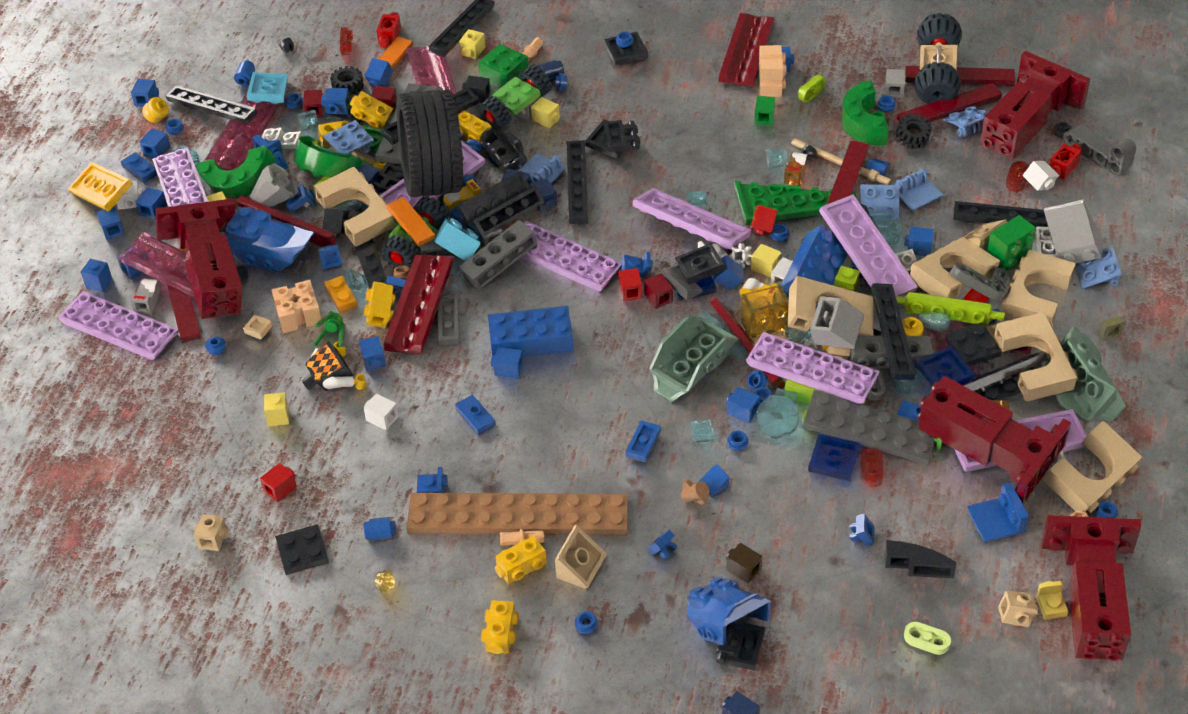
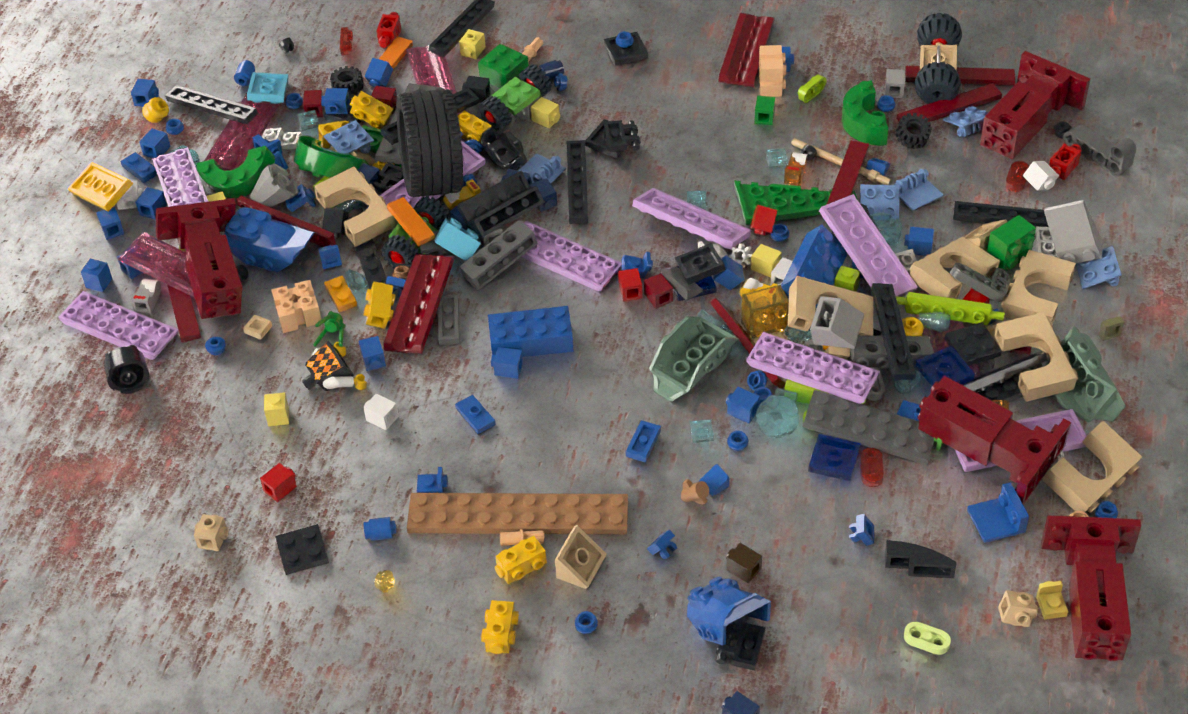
none -> black brick [104,345,149,394]

